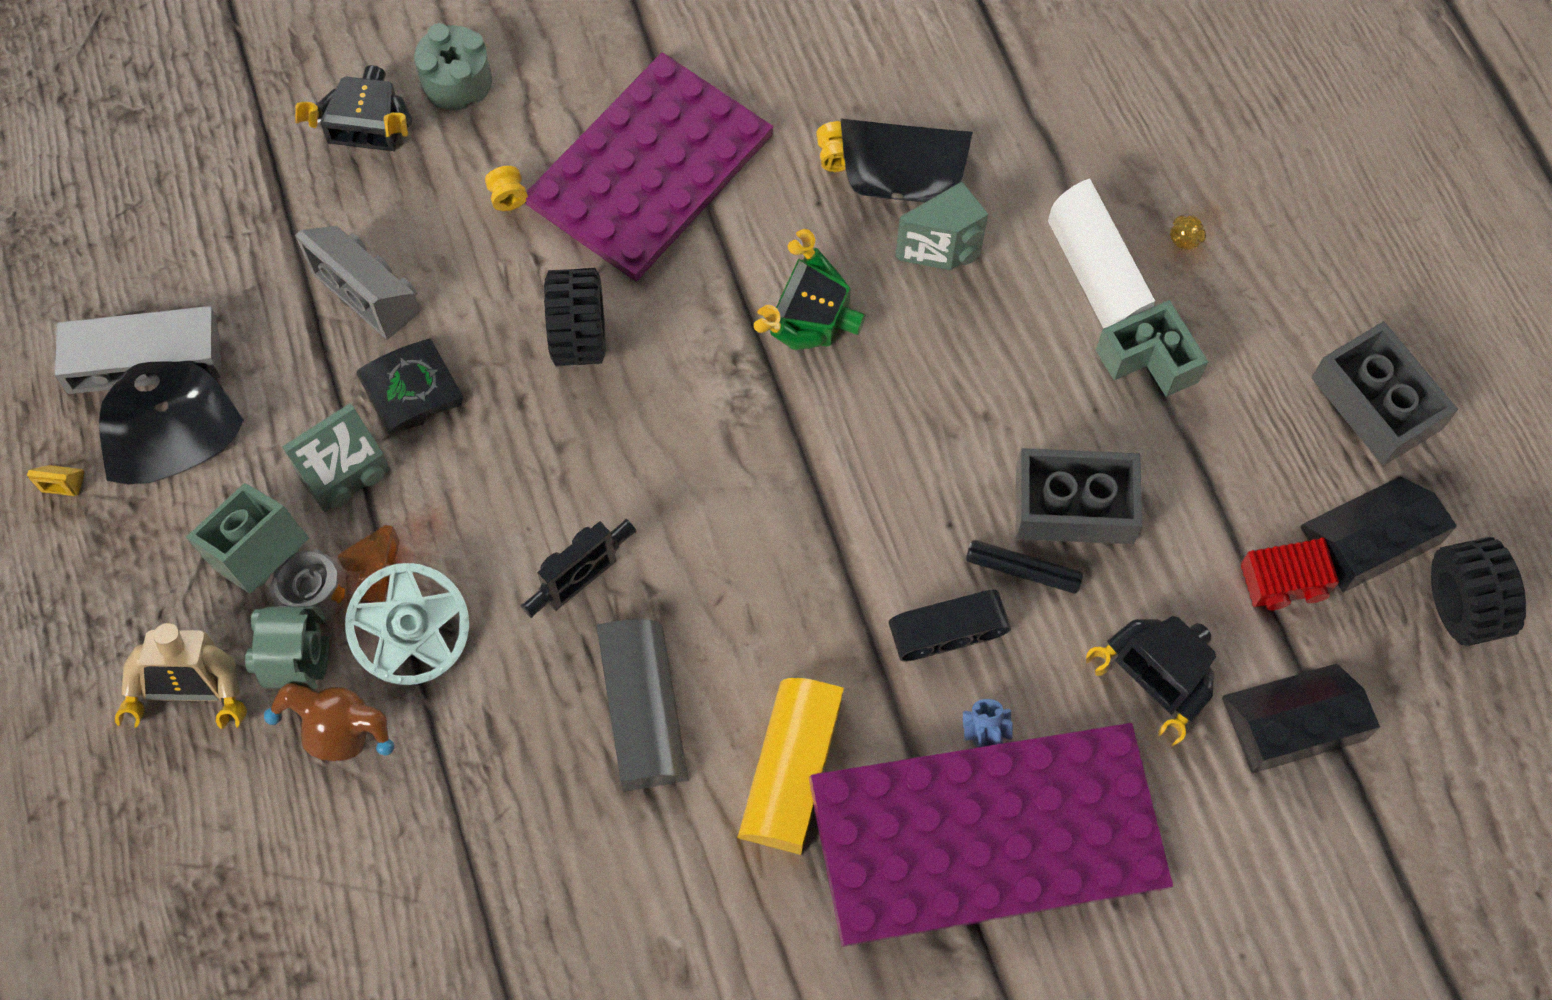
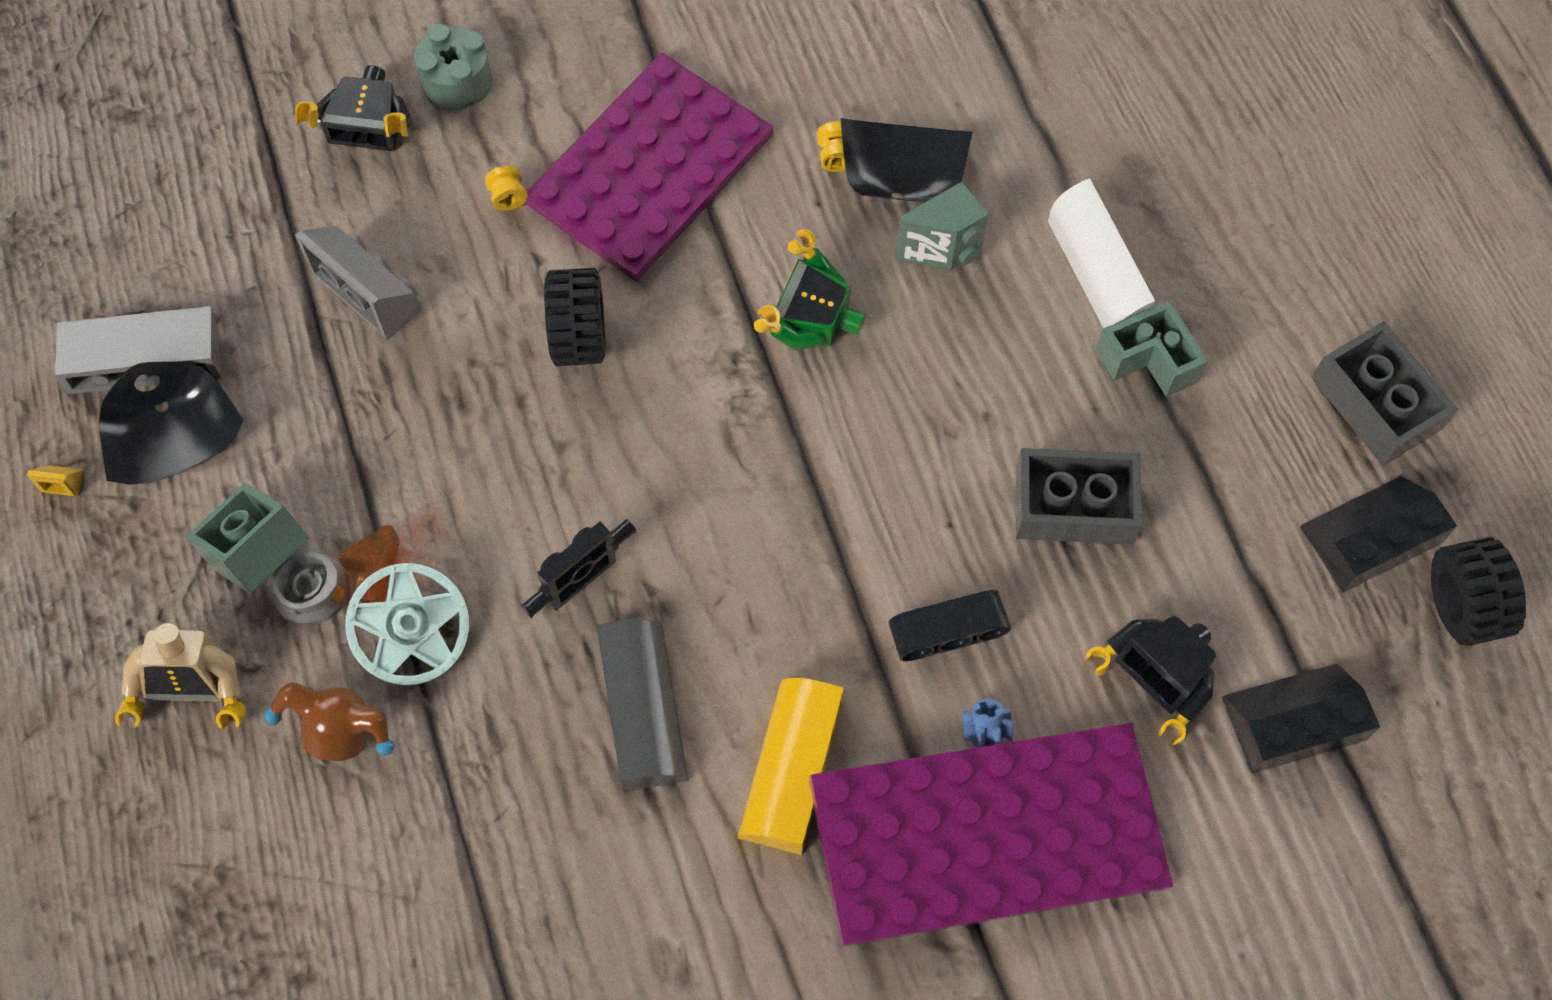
sand green brick [245,606,329,689] -> none
sand green slope [282,403,390,513] -> none
black slope [356,338,464,434] -> none
black axle [966,540,1083,594] -> none
clear yellow plate [1170,215,1206,250] -> none
red brick [1241,538,1339,610] -> none

